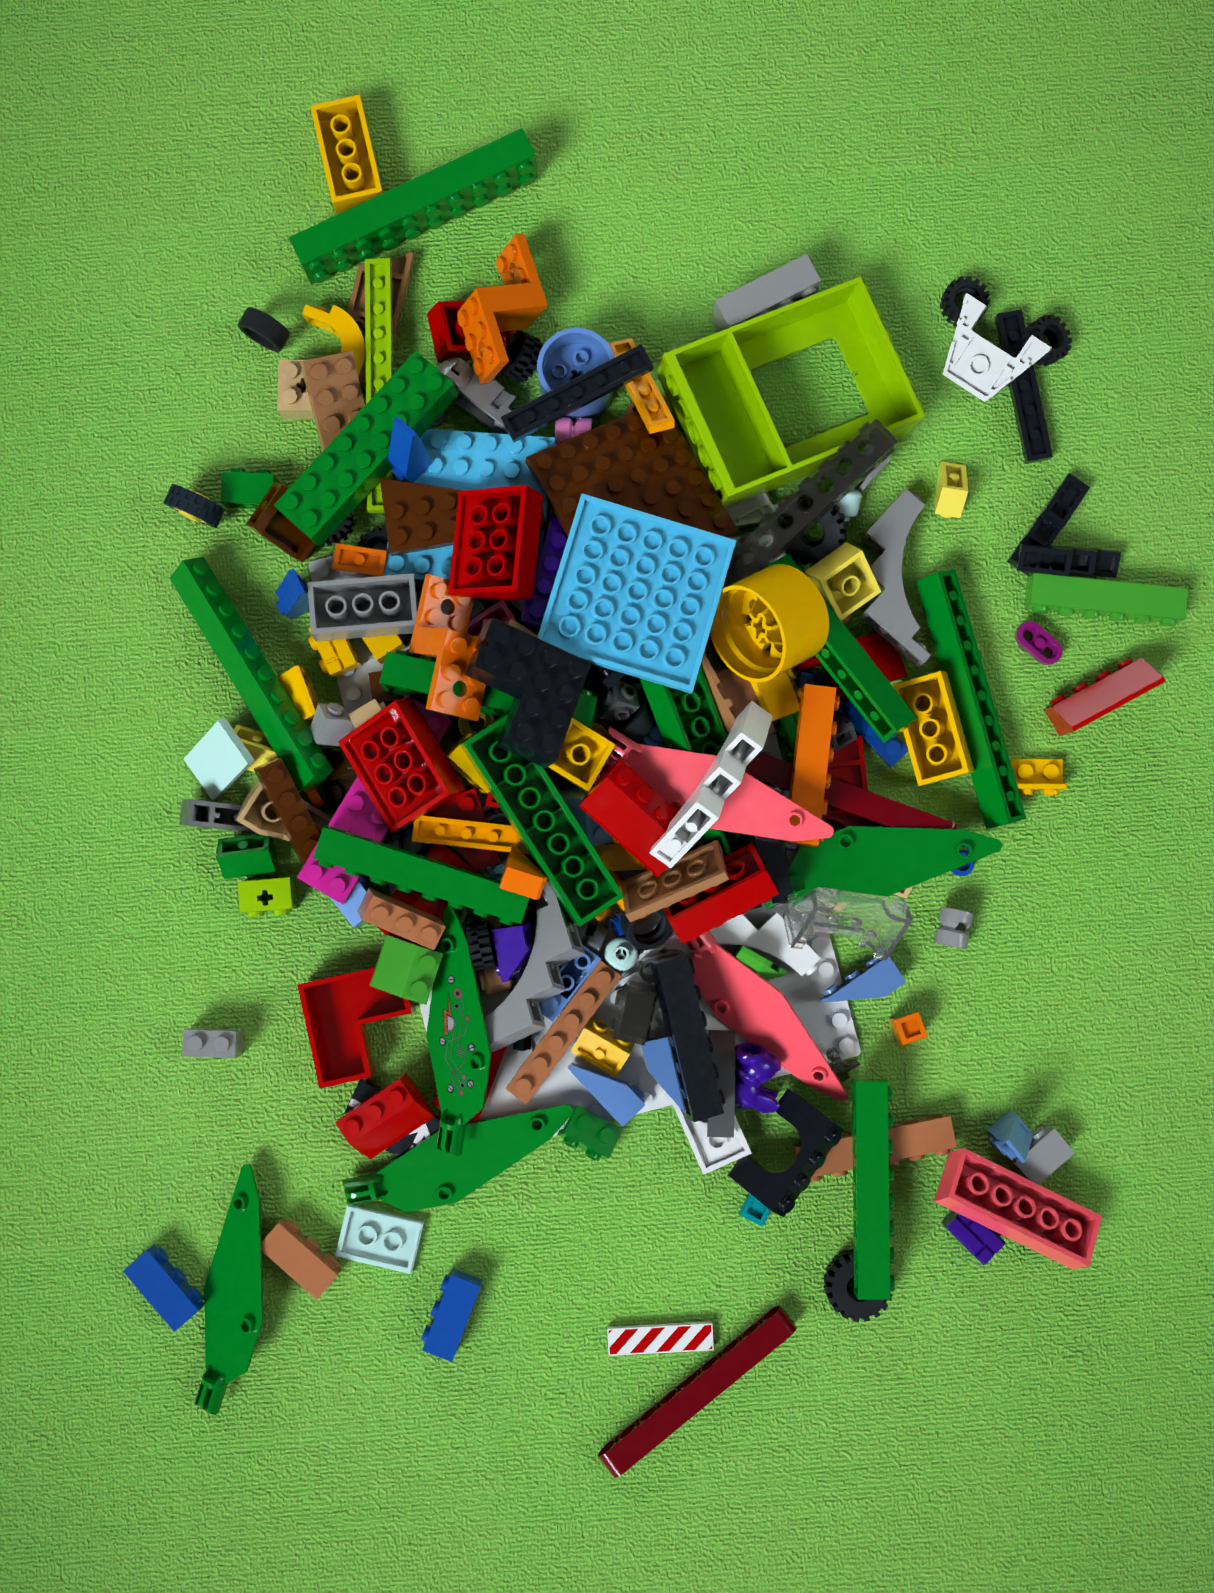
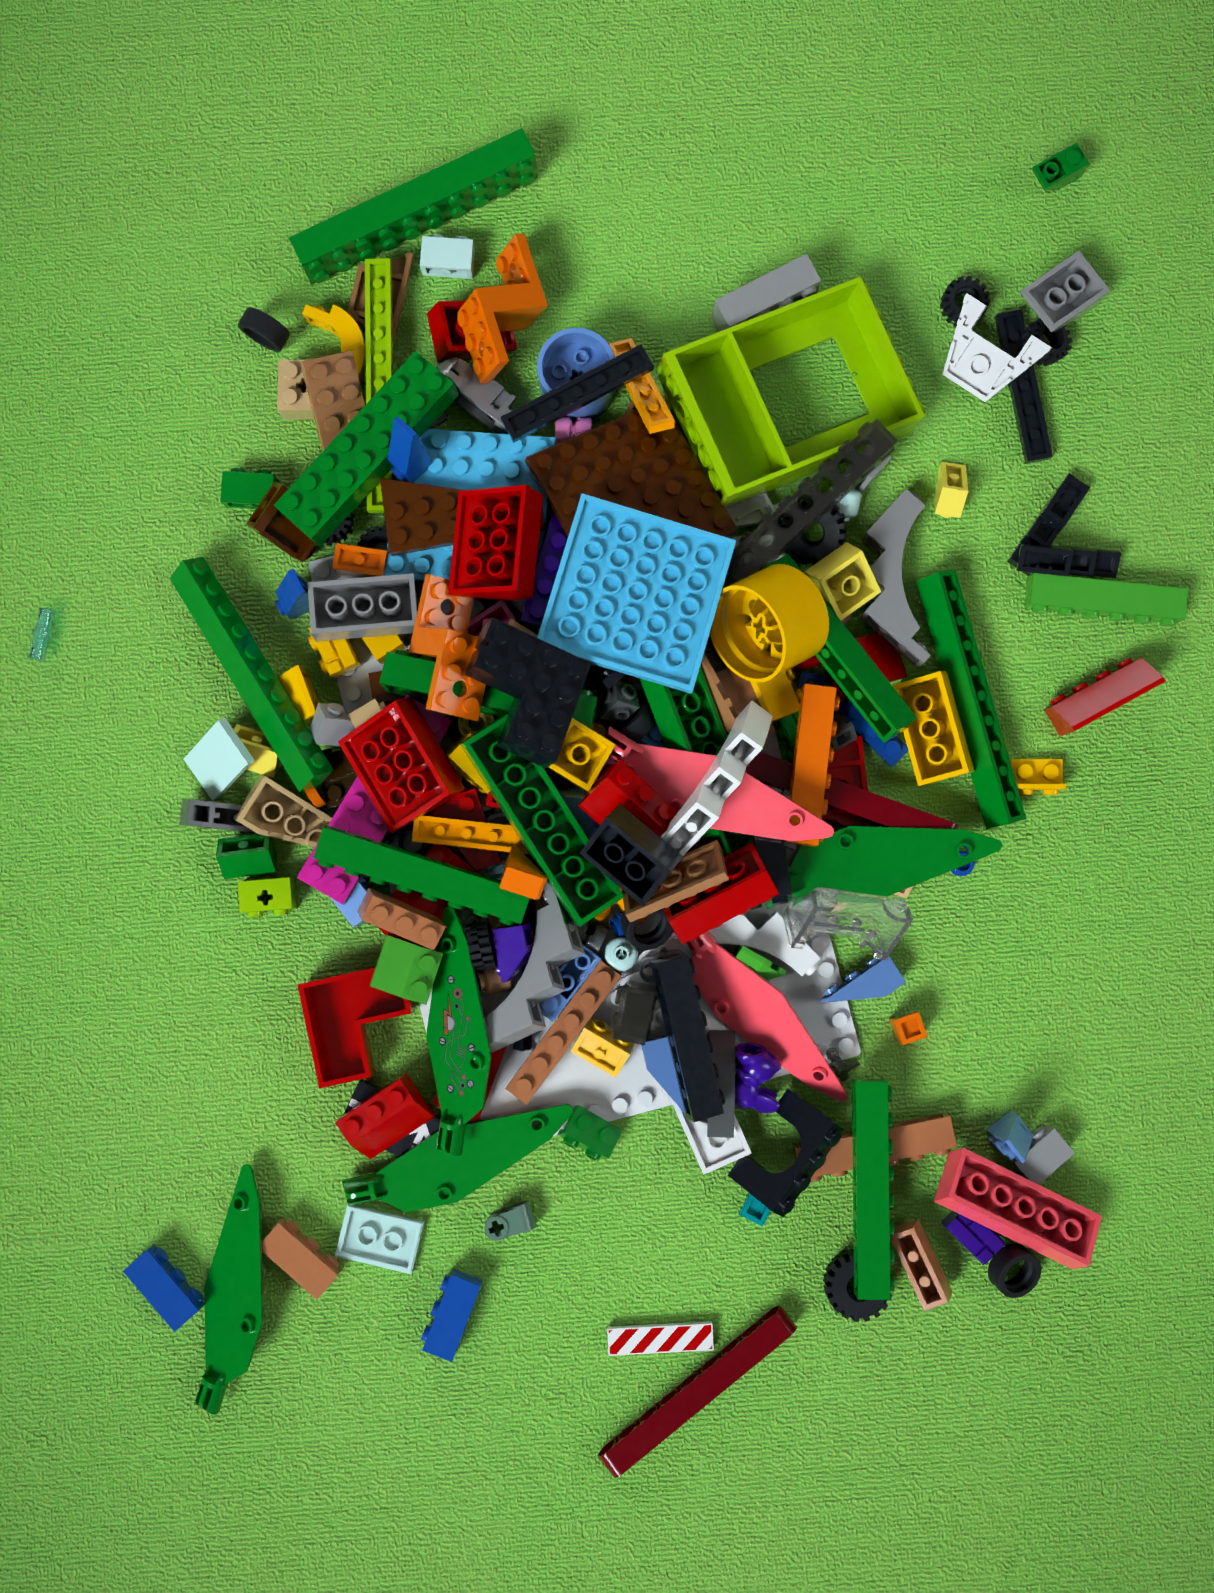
black wheel [163,484,225,528] -> none
light grey brick [182,1027,243,1058] -> none
reddish brown brick [254,757,320,864] -> none
yellow brick [310,94,384,214] -> none
black tyre [501,330,543,382] -> none
medium blue slope [568,1062,645,1127] -> none
light grey wheel [934,907,974,950] -> none
magenta plate [1015,621,1063,665] -> none
none -> clear light blue pin [28,608,56,662]
none -> light aqua brick [420,234,475,279]
none -> sand green piece [485,1200,537,1241]
none -> black brick [580,804,683,906]
none -> nougat brick [890,1218,953,1311]
none -> black tyre [988,1243,1042,1298]
none -> light grey slope [1020,251,1110,332]
none -> green slope [1032,142,1089,191]

